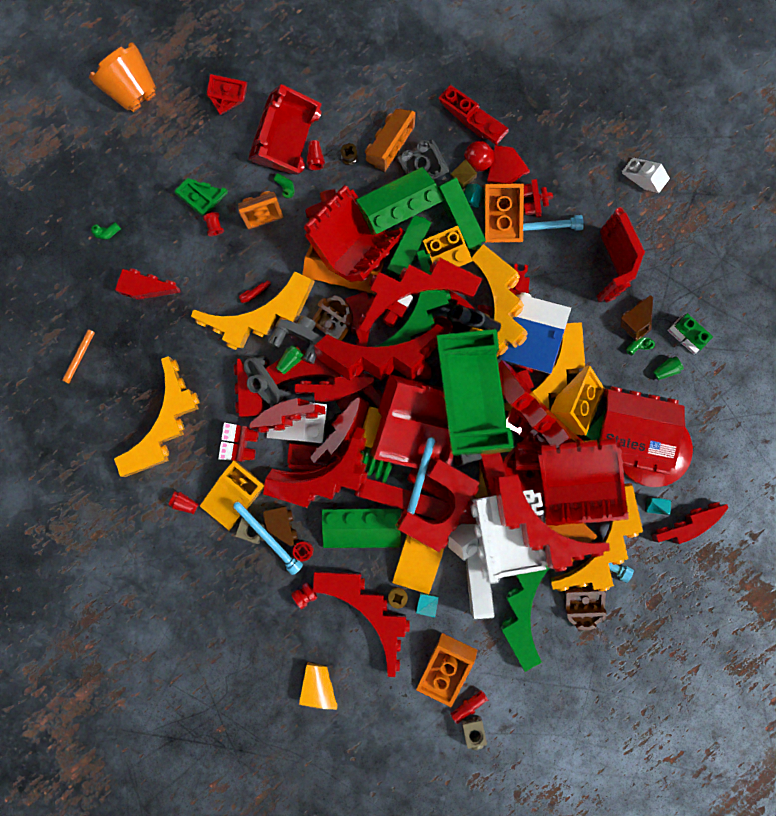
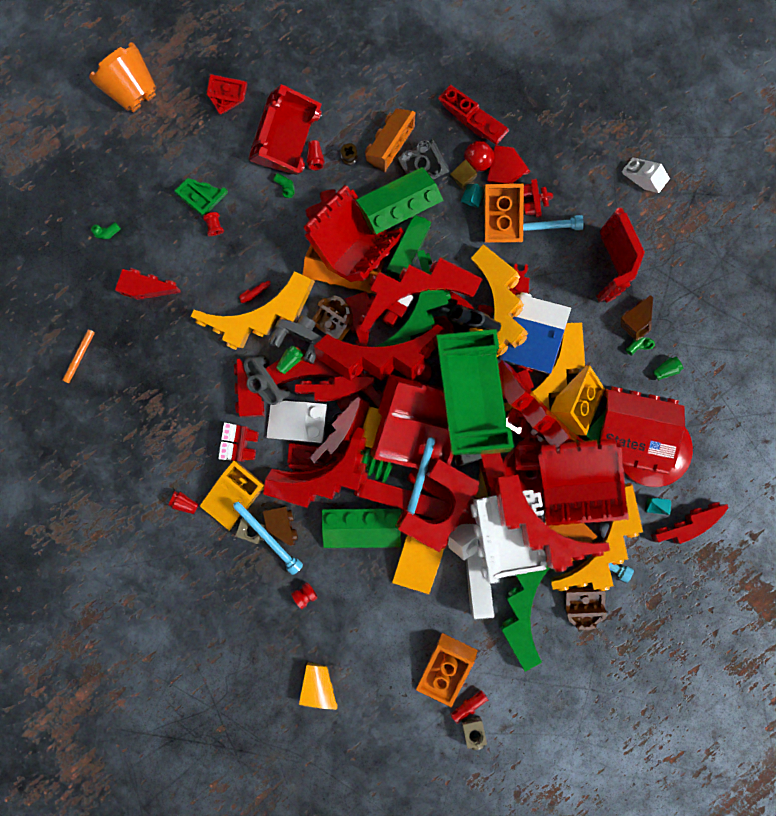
light orange arch [114,356,200,477] -> none
orange slope [238,191,284,230] -> none
red slope [250,398,325,433] -> none
red wheel [293,541,313,561] -> none
red arch [313,571,410,677] -> none
pearl gold wheel [388,587,408,609] -> none
teal slope [416,593,439,618] -> none
light orange slope [423,226,472,267] -> none
green slope [437,177,486,251] -> none
green hips [667,313,713,354] -> none

